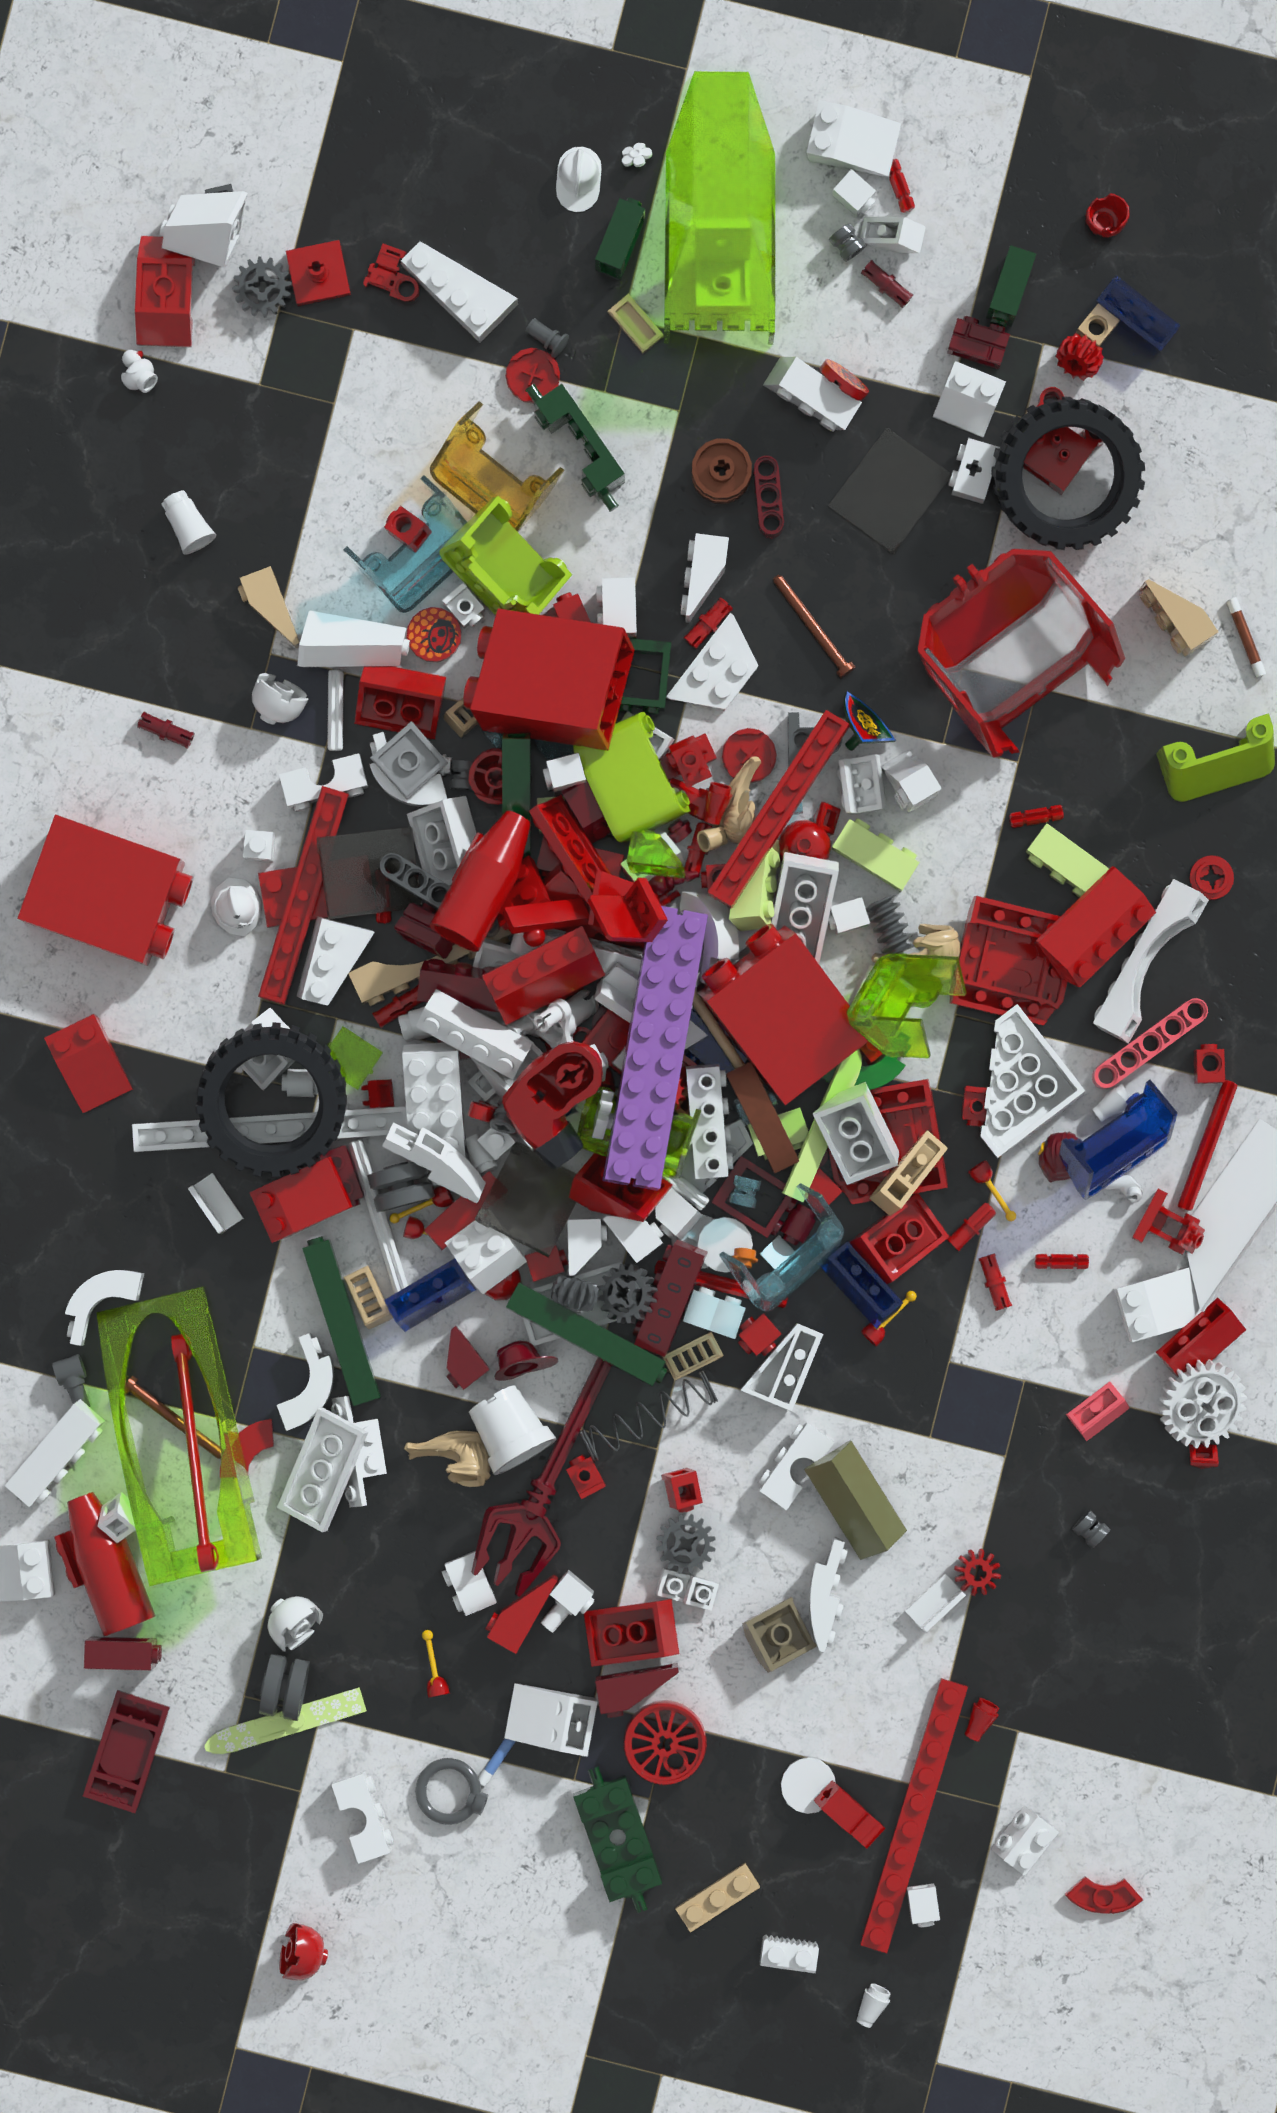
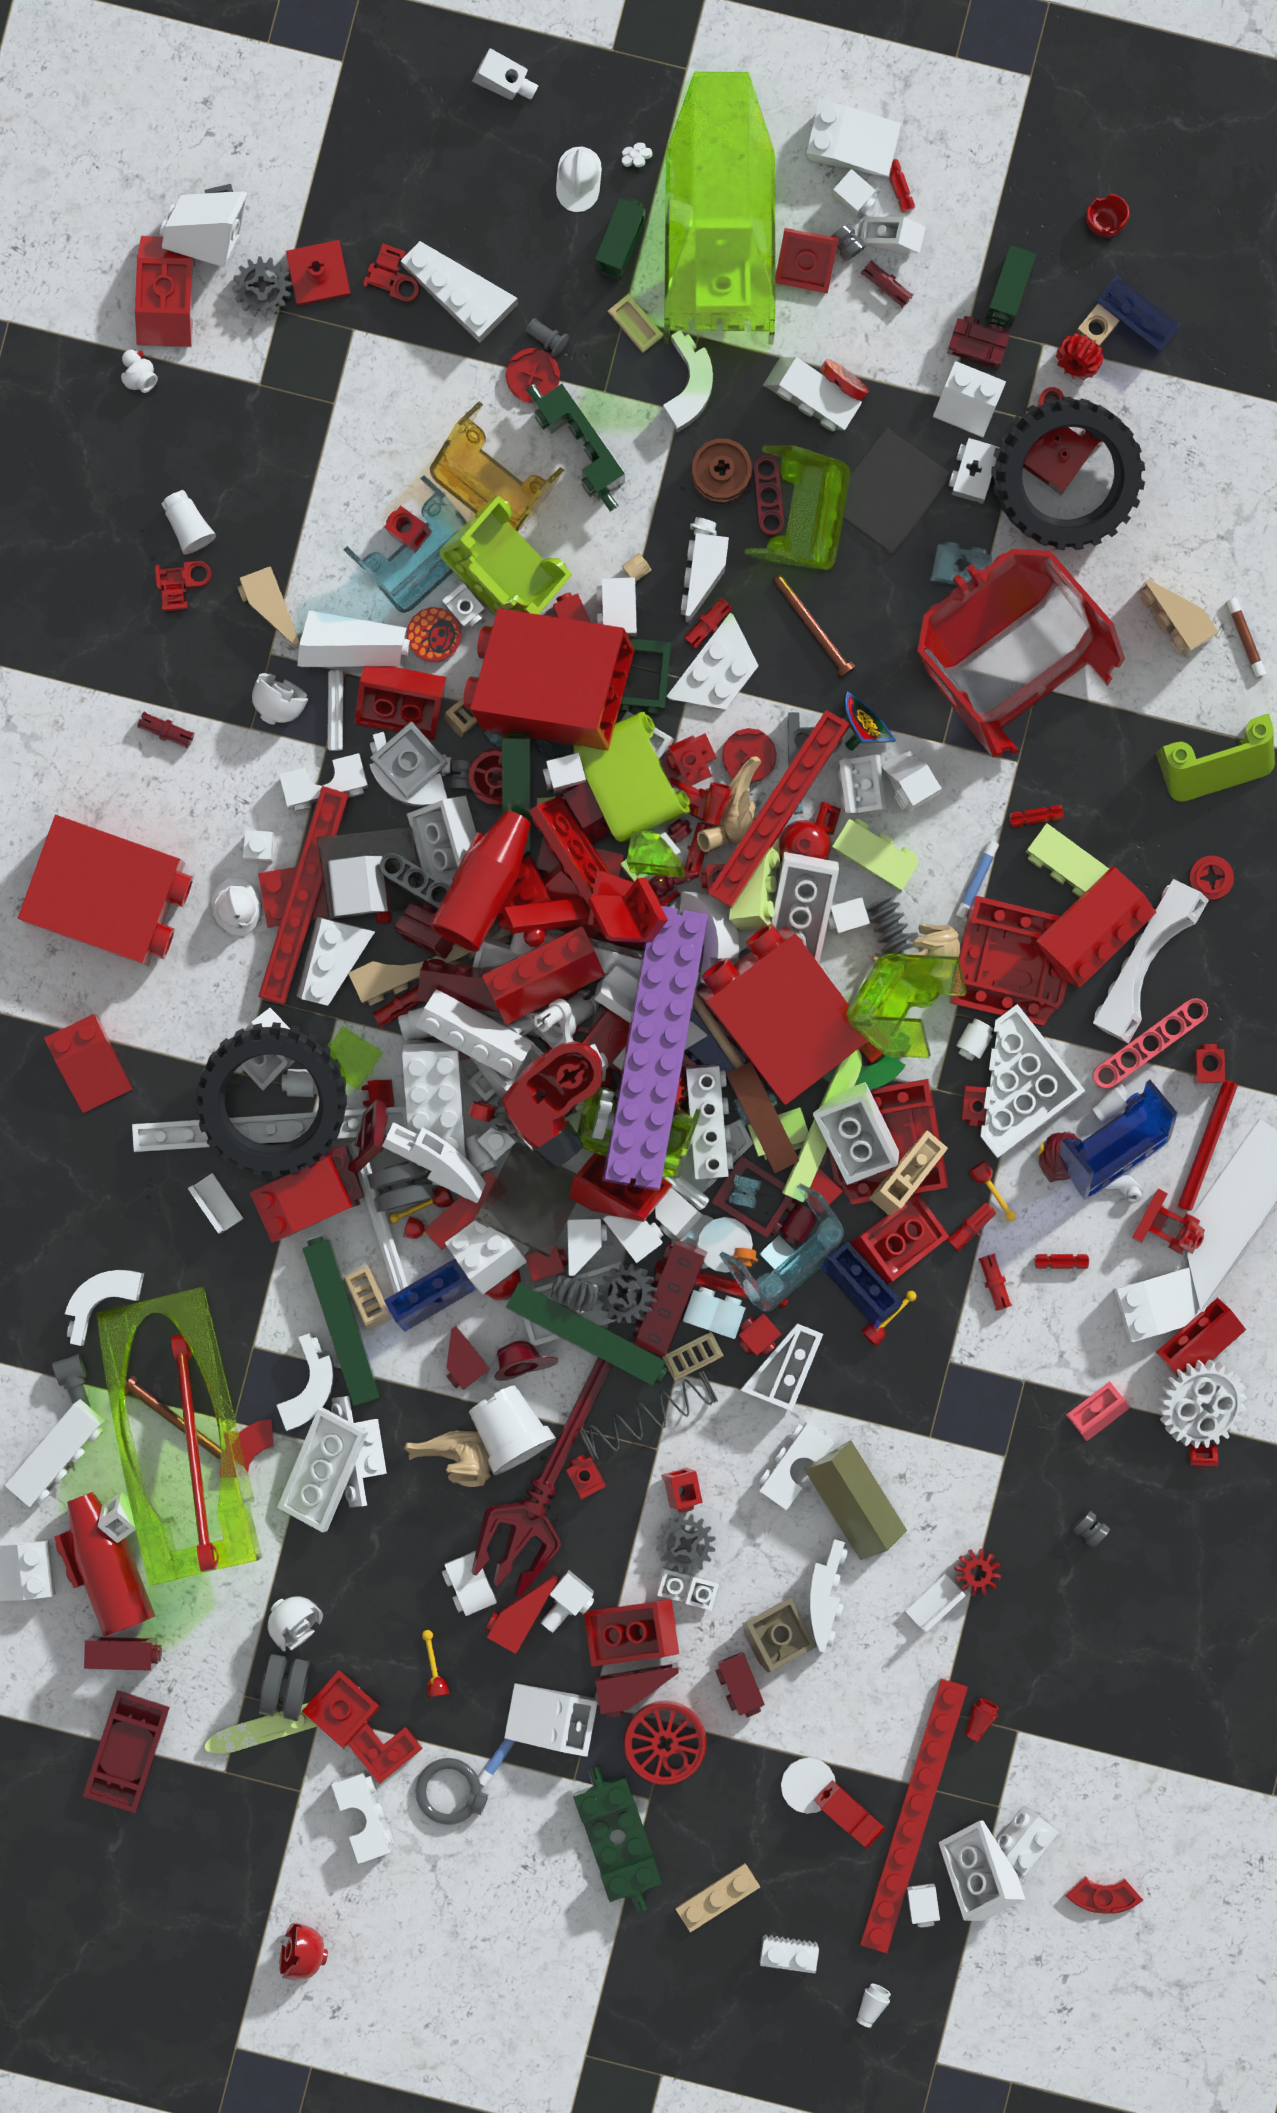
none -> red piece [155,561,212,612]
none -> red tile [302,1670,381,1749]
none -> white slope [328,856,388,916]
none -> dark red wing [348,1099,388,1174]
none -> red plate [348,1723,423,1784]
none -> white torso [472,48,538,100]
none -> tan hose [622,553,652,583]
none -> arch [663,330,713,432]
none -> white plate [690,517,717,536]
none -> dark red brick [715,1652,765,1718]
none -> clear neon green windscreen [745,445,850,570]
none -> red tile [774,228,838,293]
none -> clear light blue brick [930,542,992,585]
none -> white slope [938,1821,1025,1921]
none -> medium blue bar [956,840,999,920]
none -> white brick [956,1018,994,1061]

